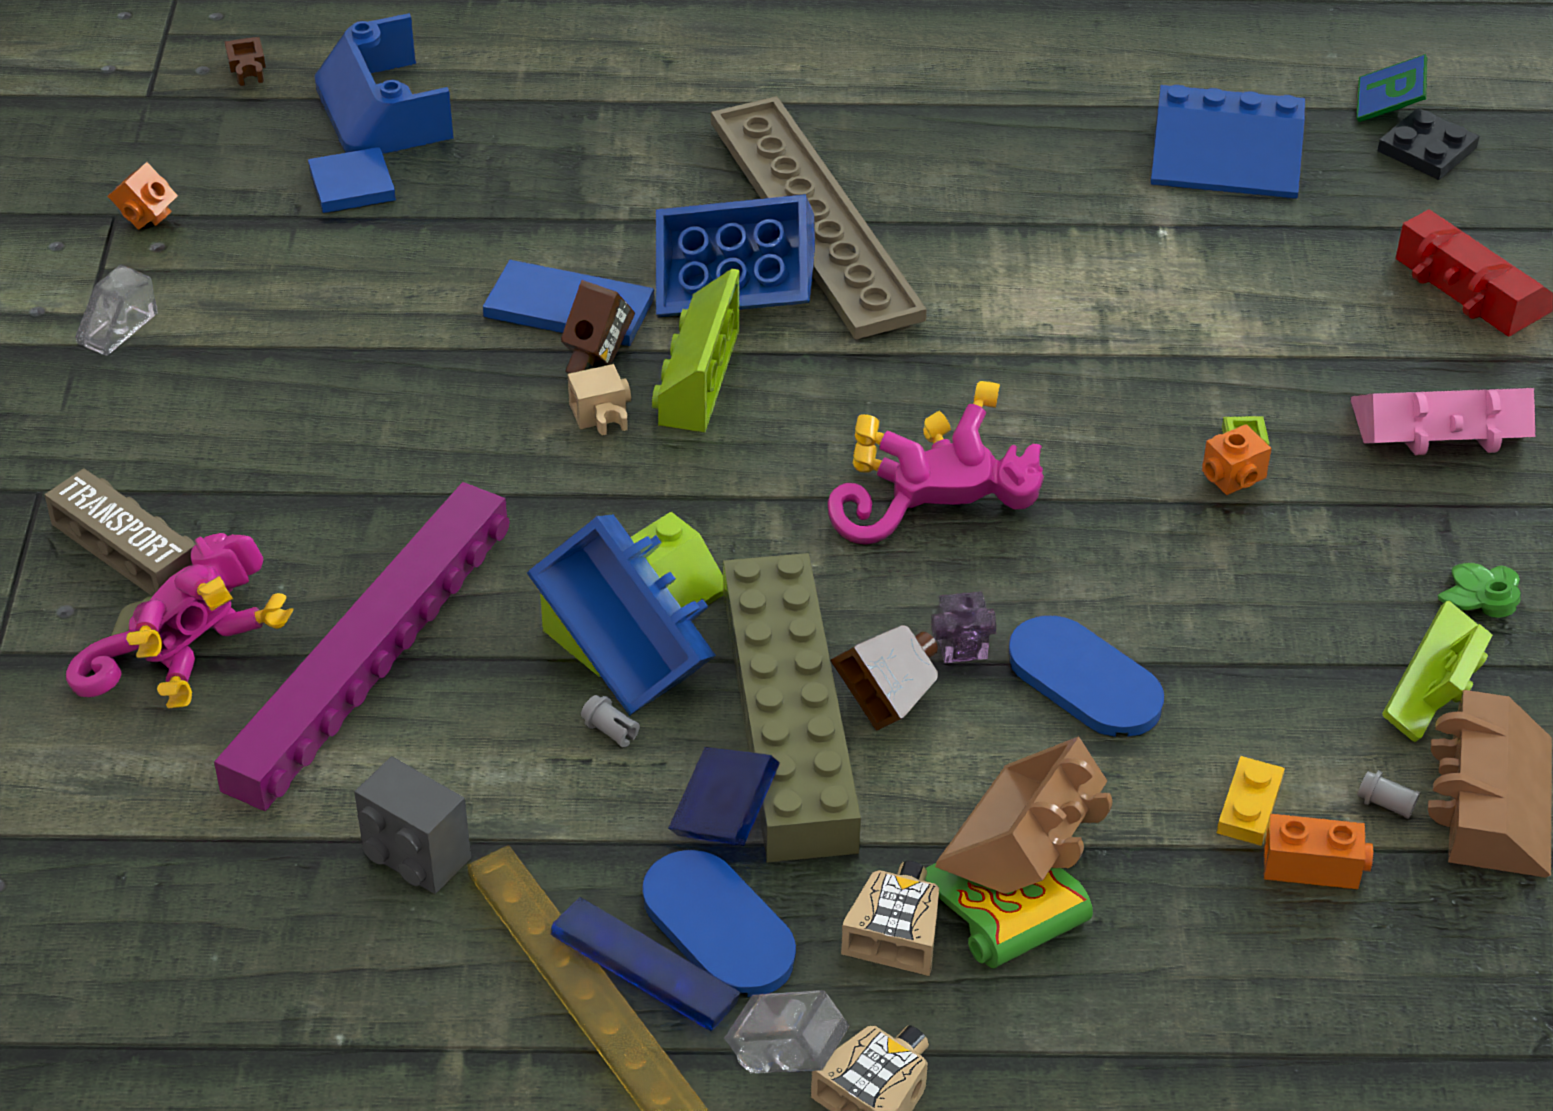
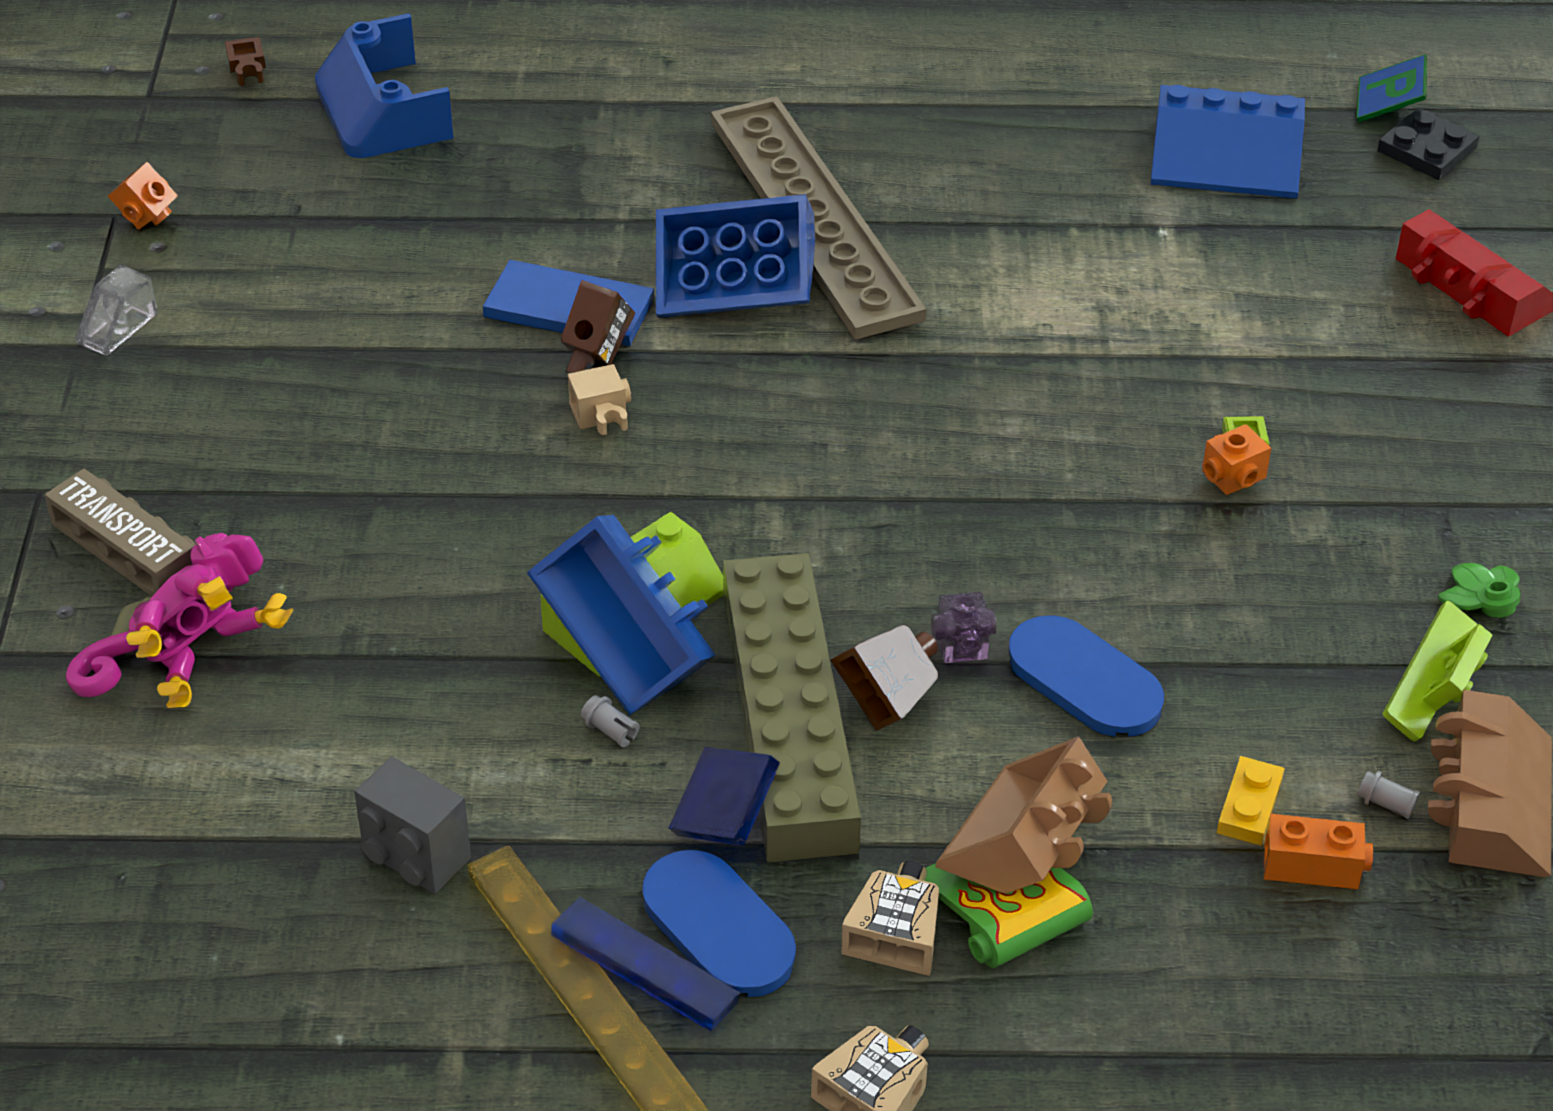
magenta brick [214,482,510,811] -> none
blue tile [308,147,396,213] -> none
lime slope [652,269,739,432] -> none
clear brick [724,990,850,1073] -> none
dark pink animal [828,381,1044,545] -> none
bright pink piece [1351,388,1535,456] -> none

